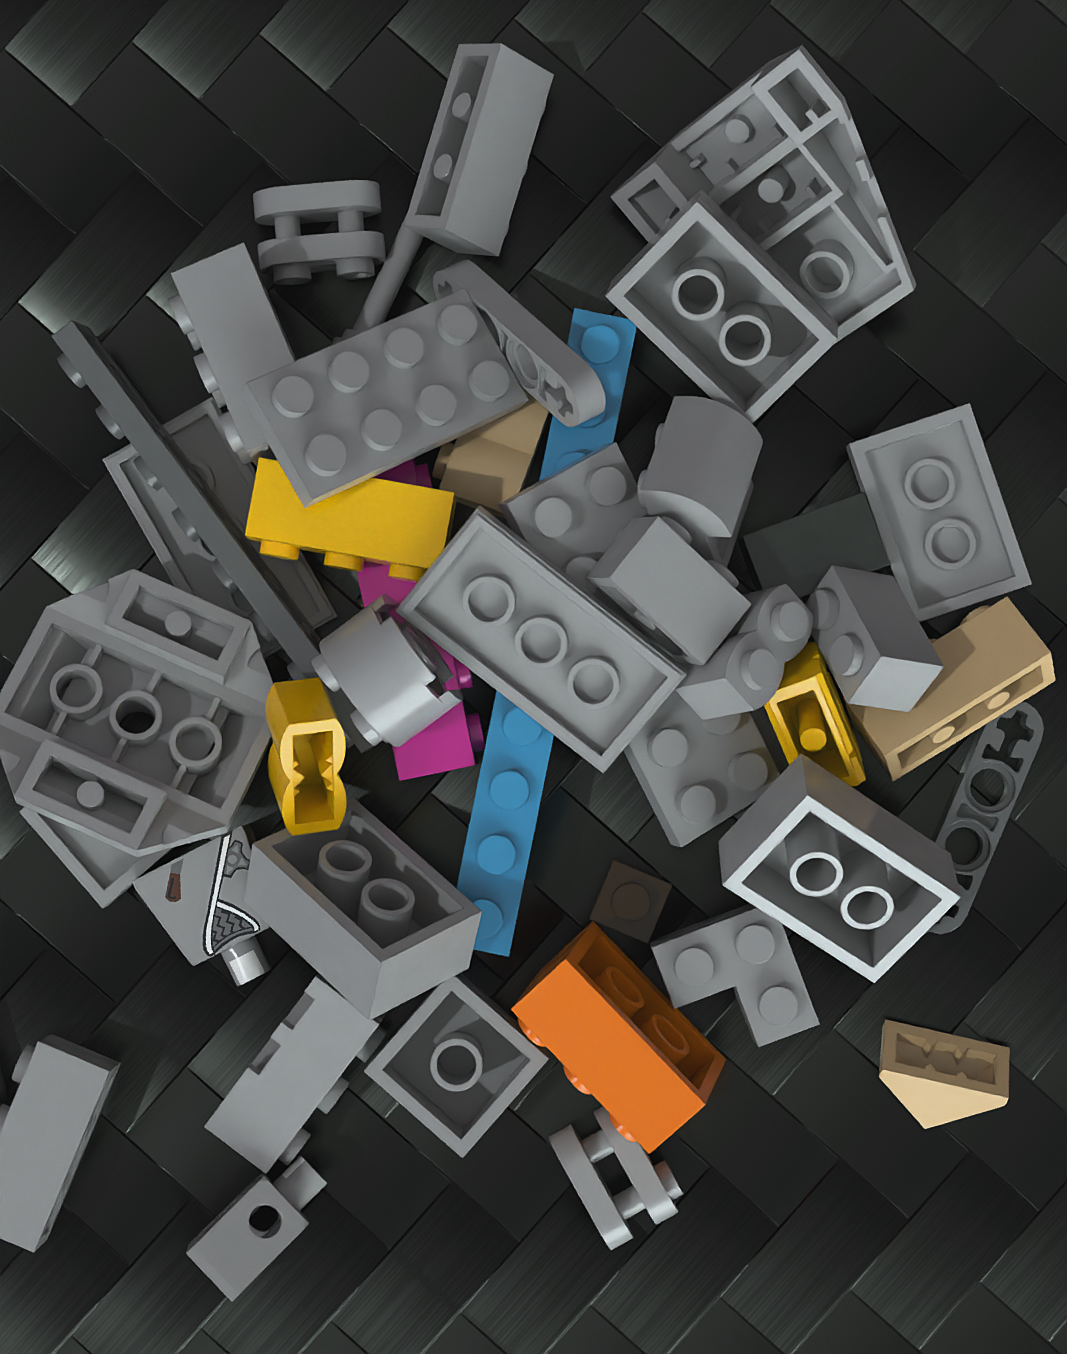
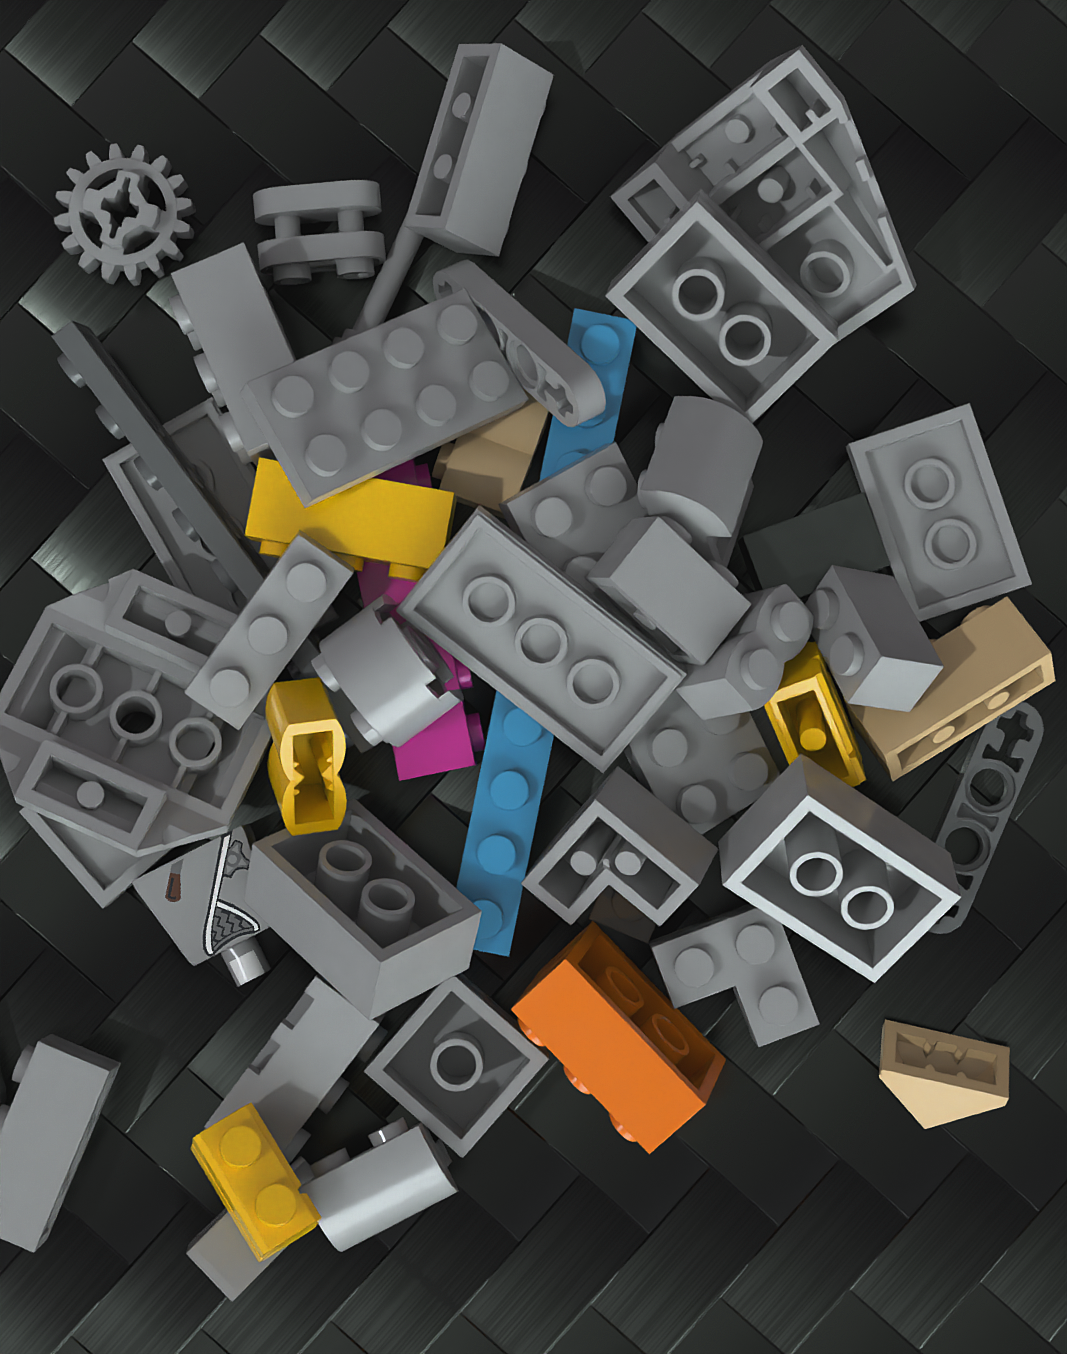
light grey brick [549,1106,683,1250] -> none
none -> light grey gear [54,143,196,286]
none -> light grey plate [184,530,354,730]
none -> yellow brick [191,1102,322,1263]
none -> light grey brick [300,1117,459,1252]
none -> light grey brick [521,766,718,926]

